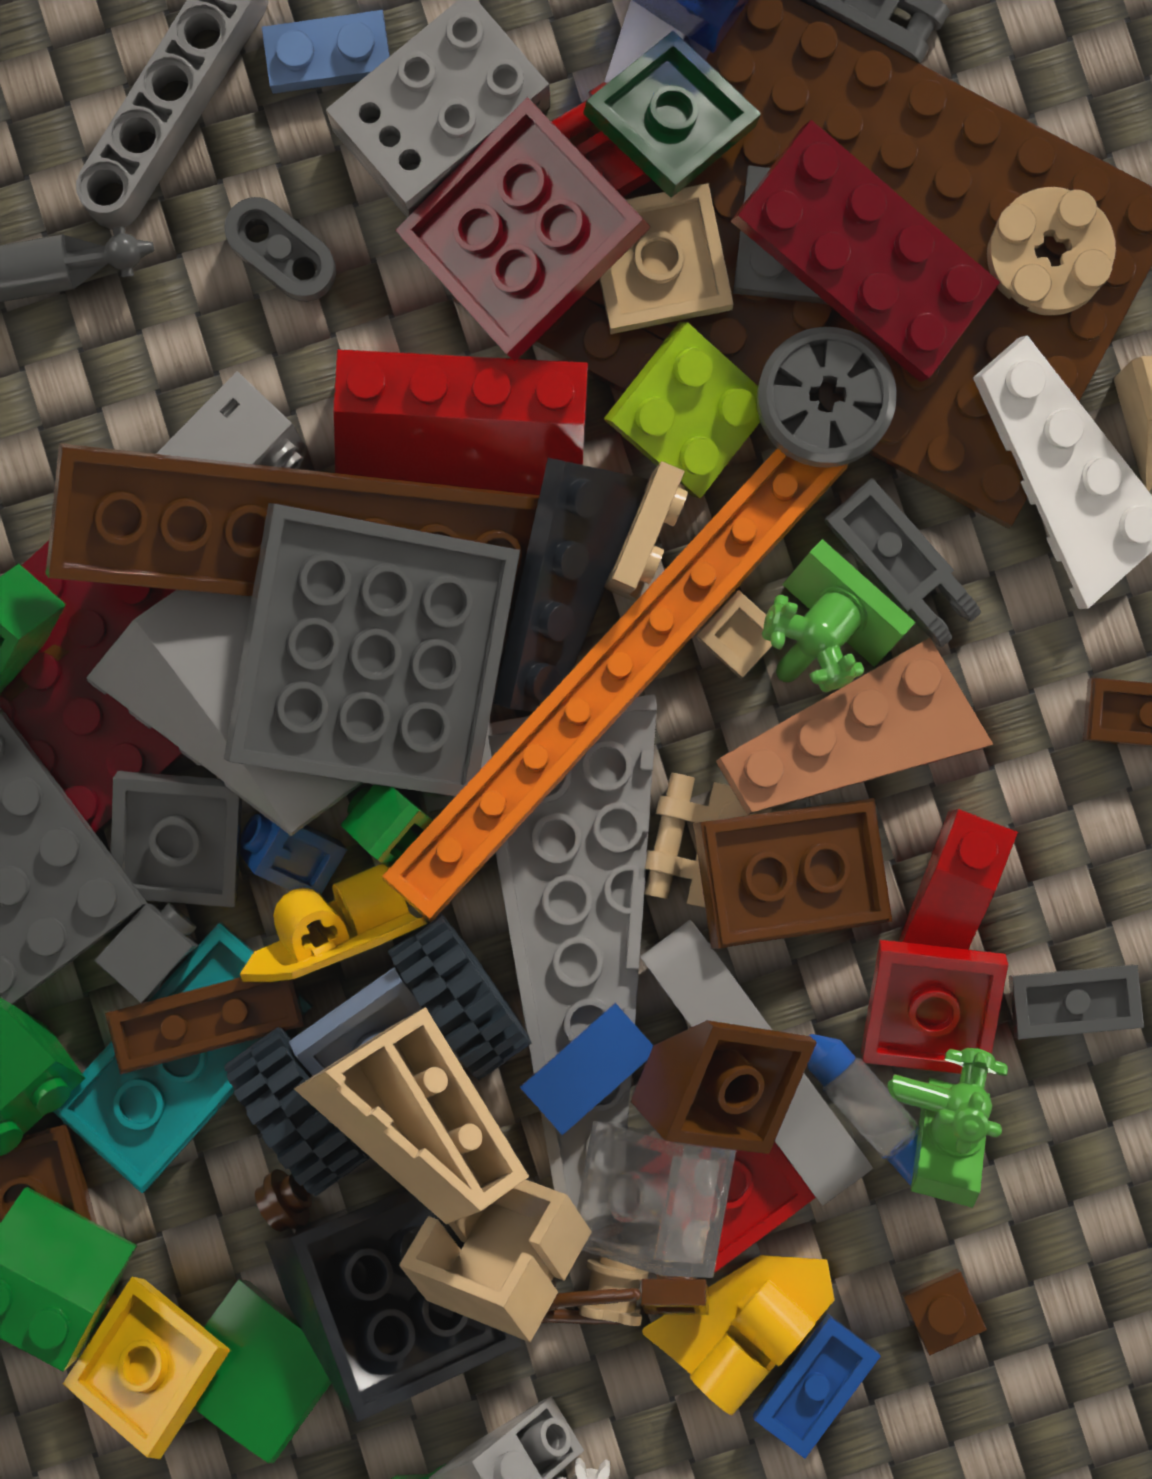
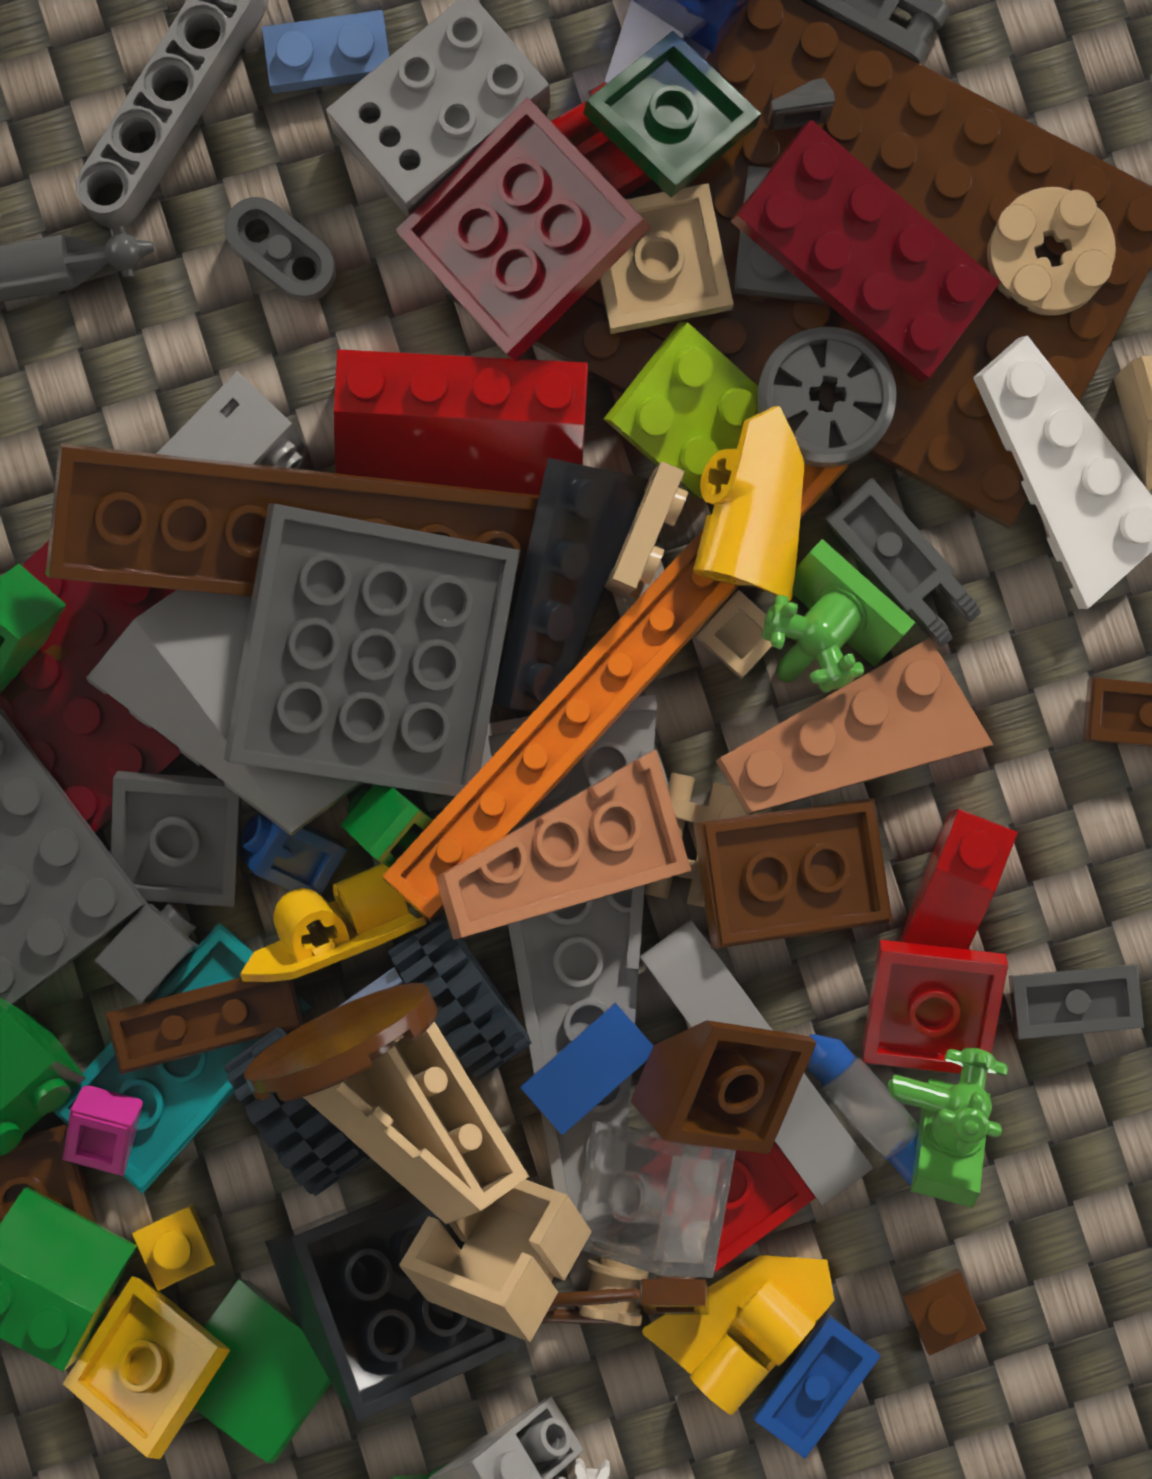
reddish brown plate [255,1169,312,1232] -> none
none -> dark pink slope [62,1086,143,1176]
none -> yellow plate [132,1204,218,1291]
none -> reddish brown tile [244,983,438,1102]
none -> nougat wing [436,750,691,940]
none -> yellow panel [693,406,805,602]
none -> dark grey slope [767,78,835,131]

